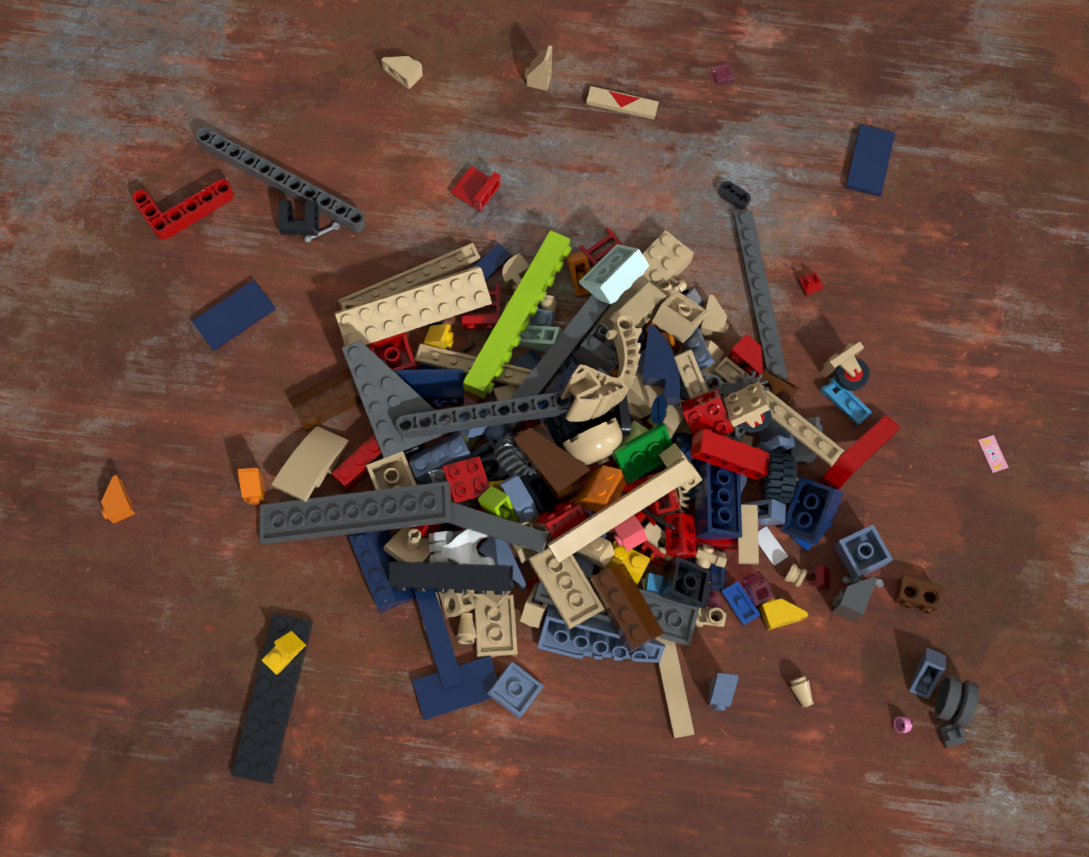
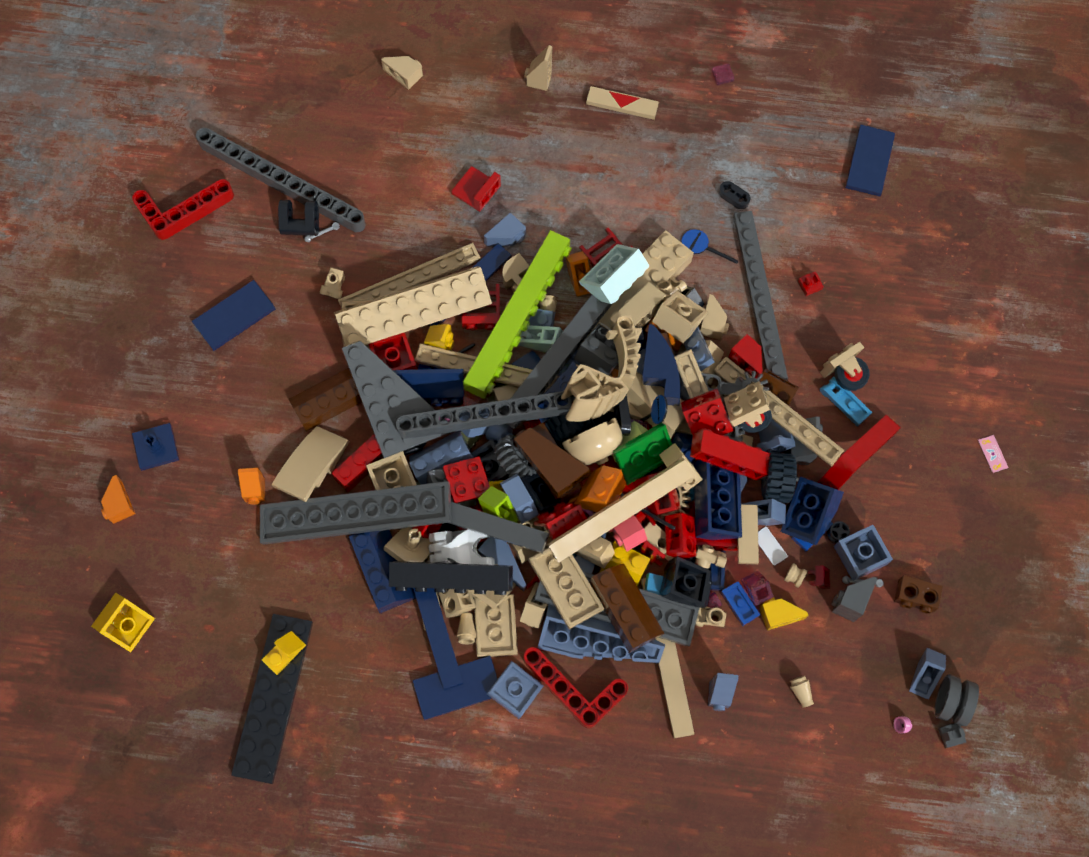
none -> yellow slope [91,593,155,652]
none -> dark blue tile [132,423,180,471]
none -> tan plate [320,267,345,299]
none -> sand blue slope [484,213,526,246]
none -> red beam [524,647,628,728]
none -> blue piece [681,229,738,264]
none -> black wheel [827,521,850,544]

